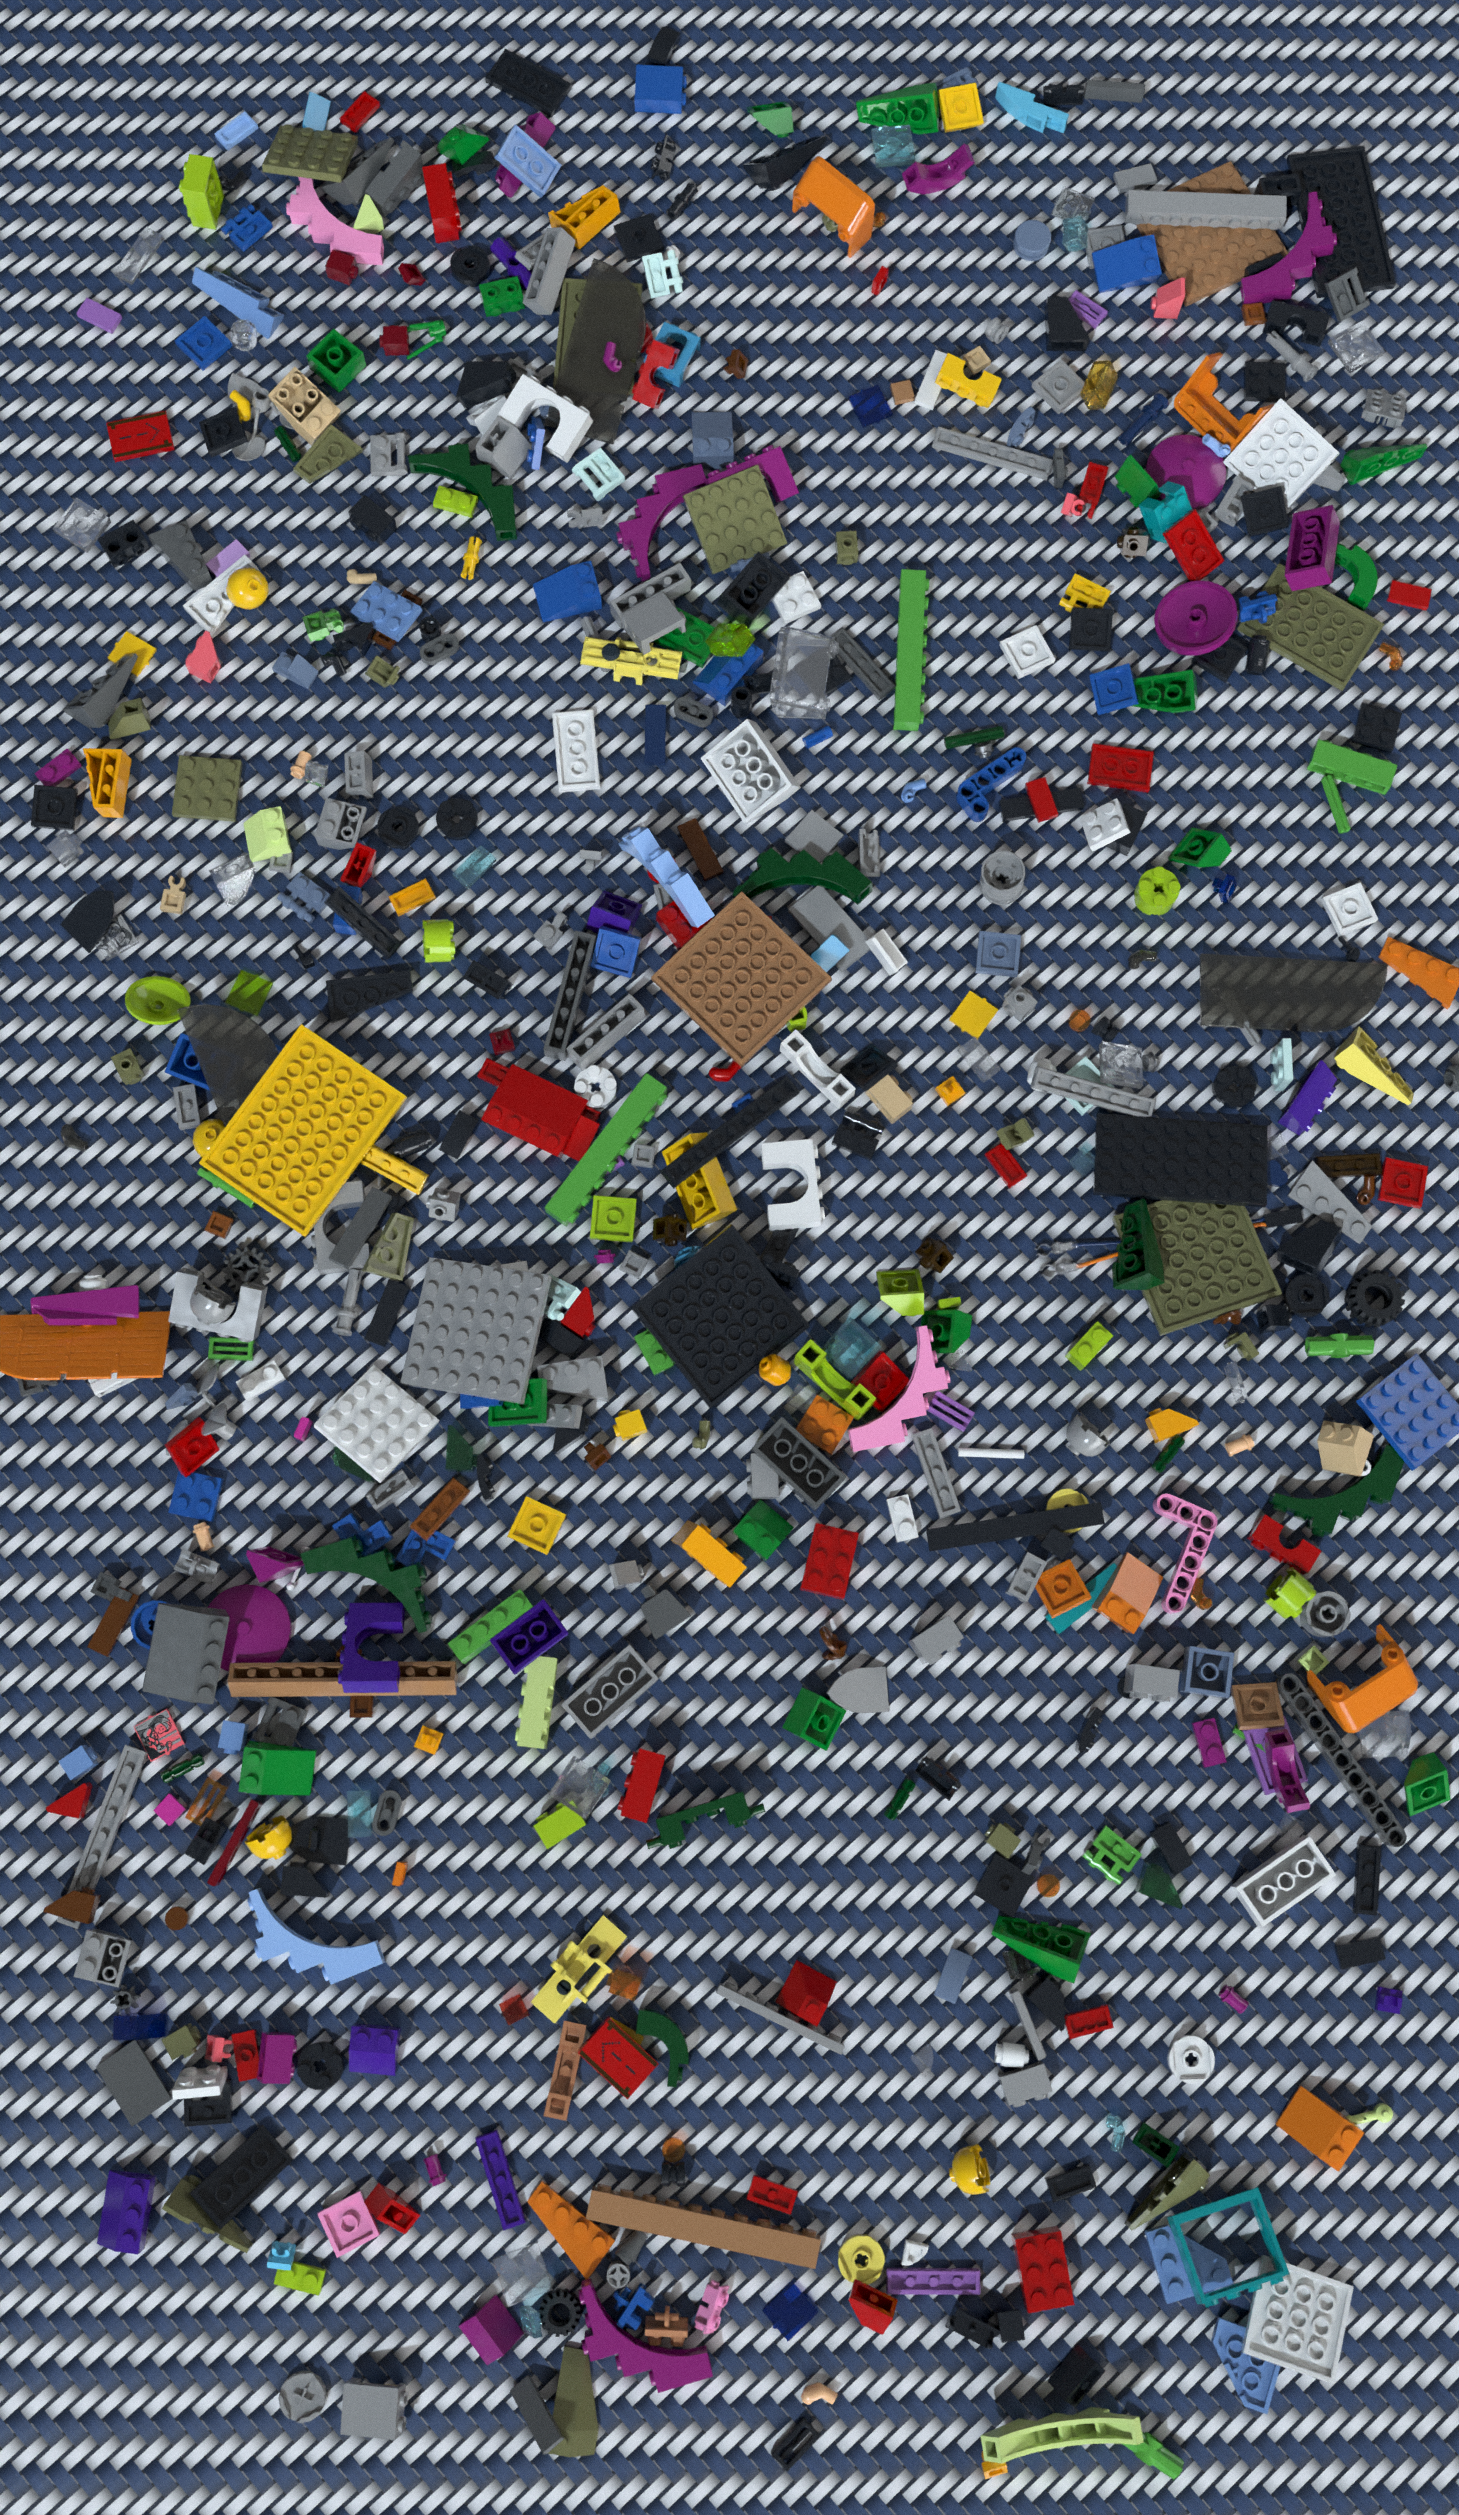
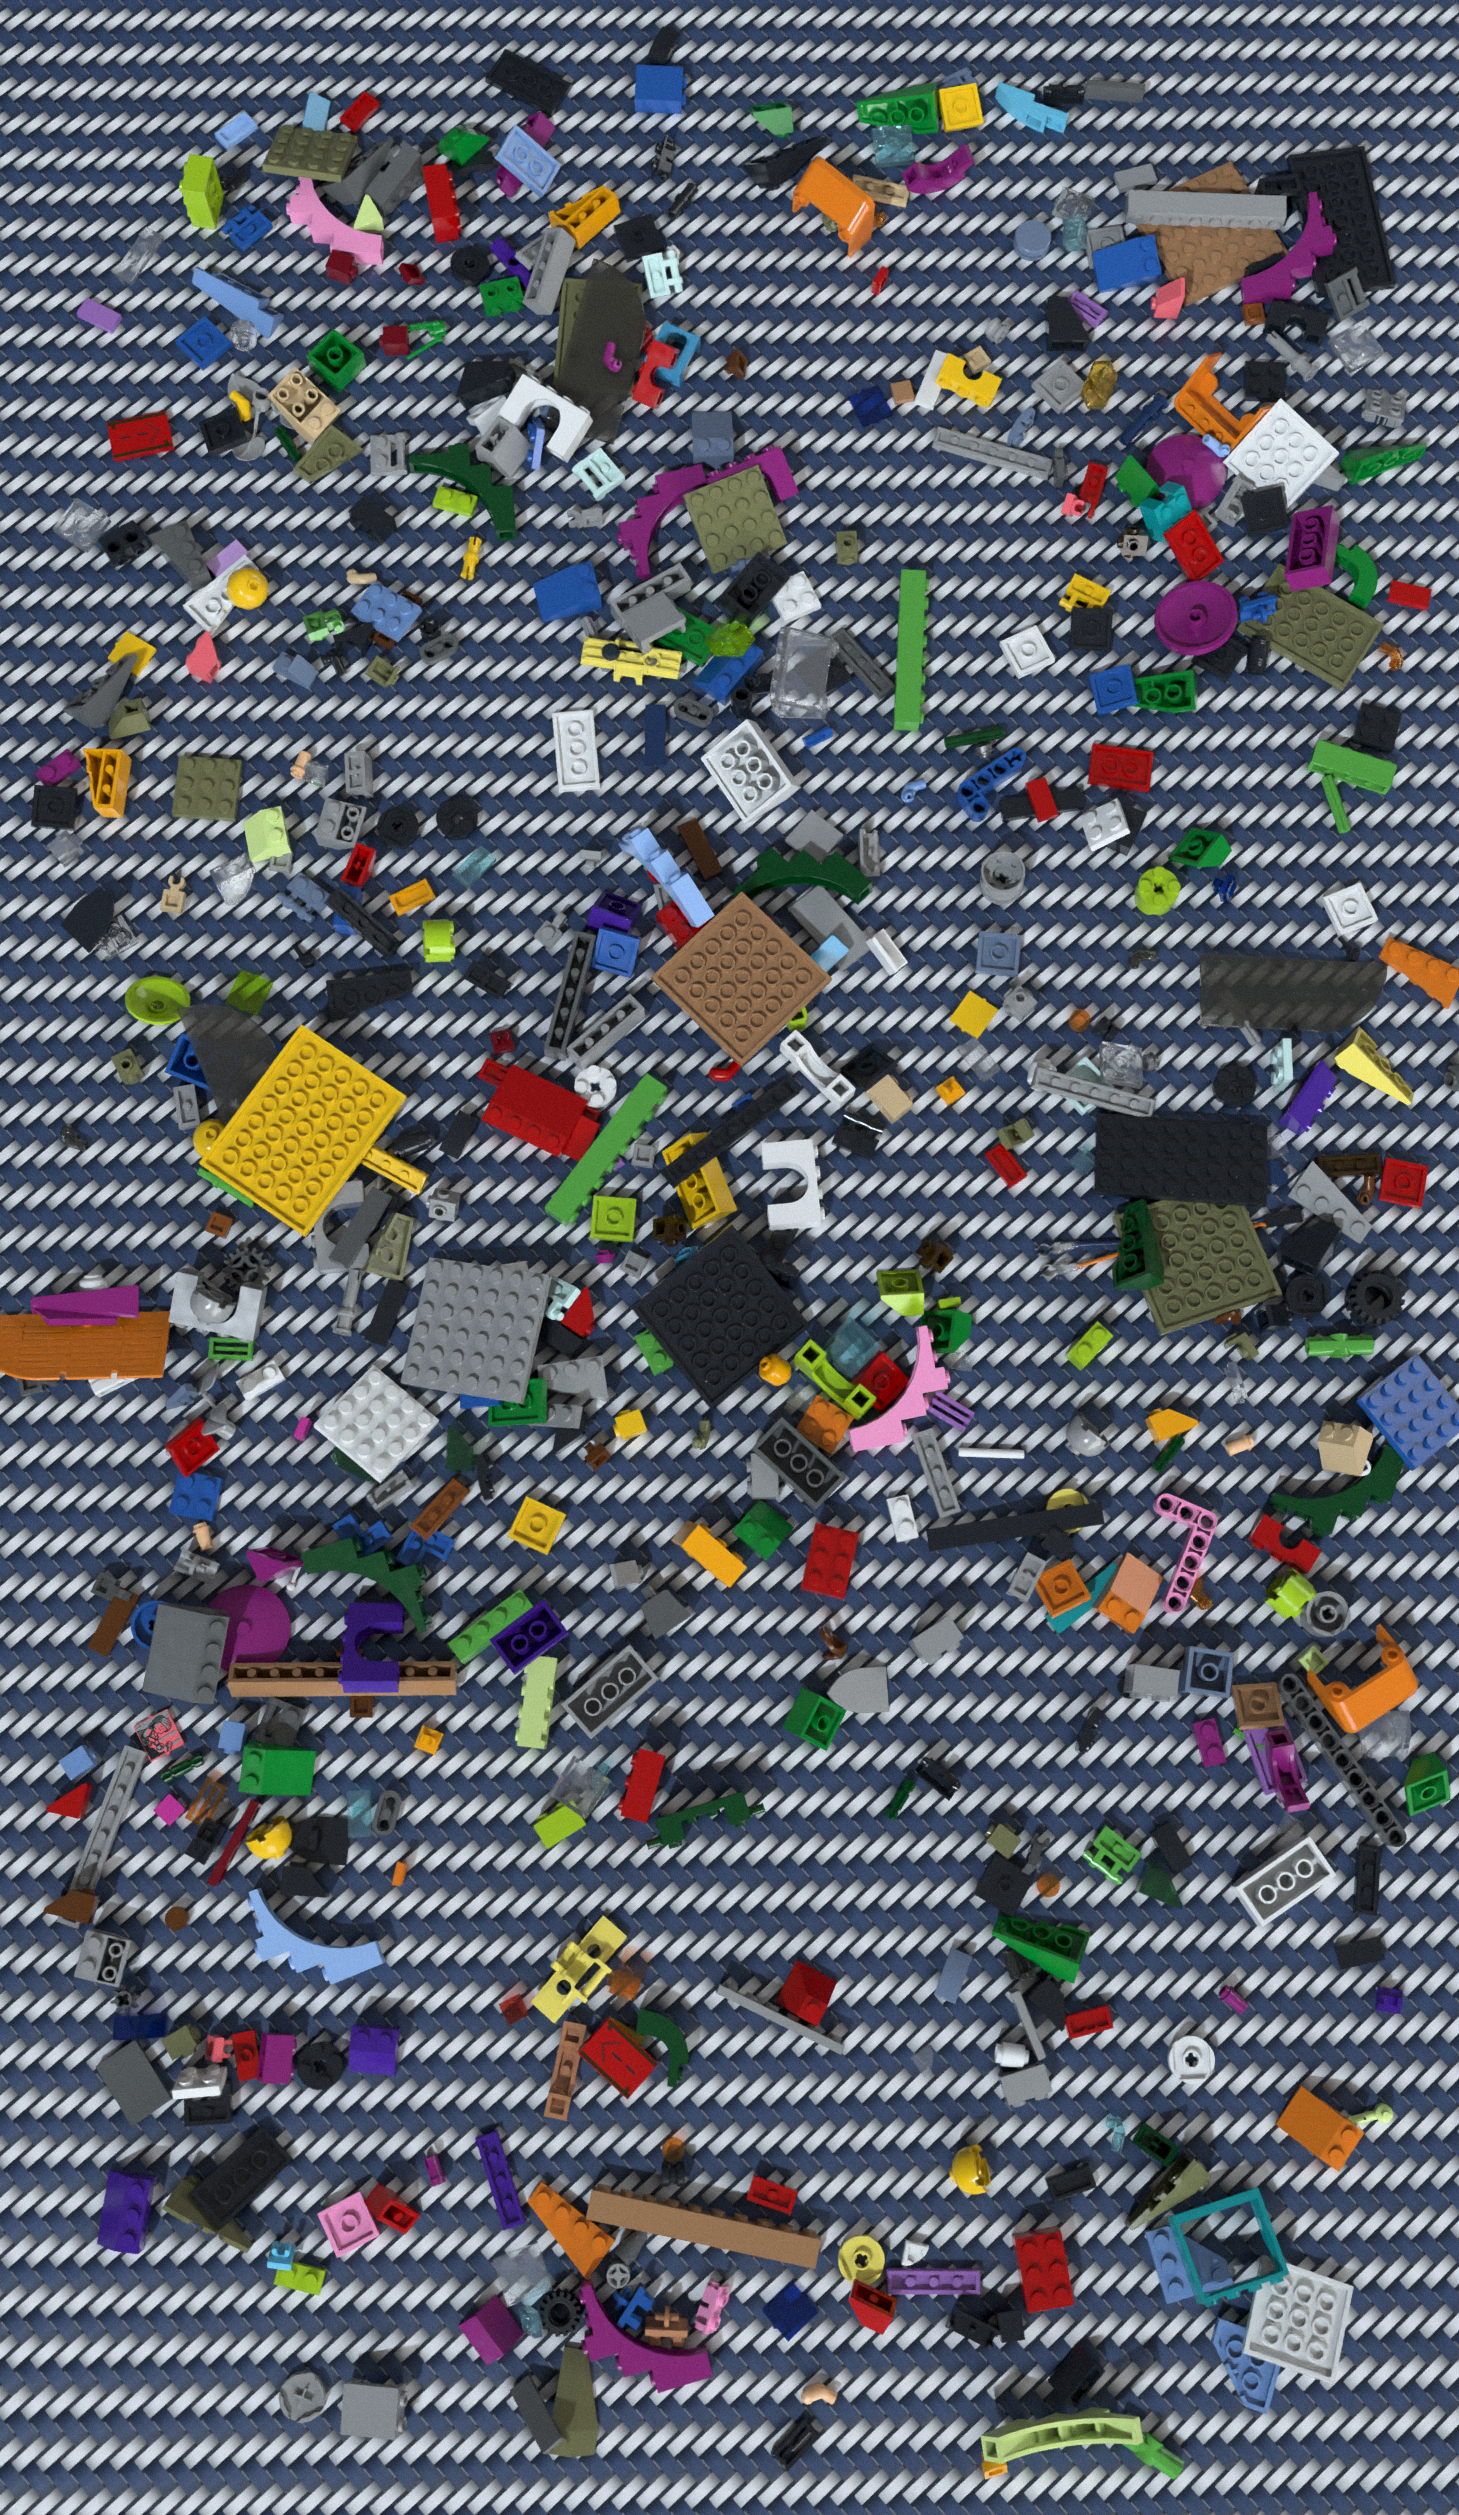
none -> tan tile [852,174,910,208]

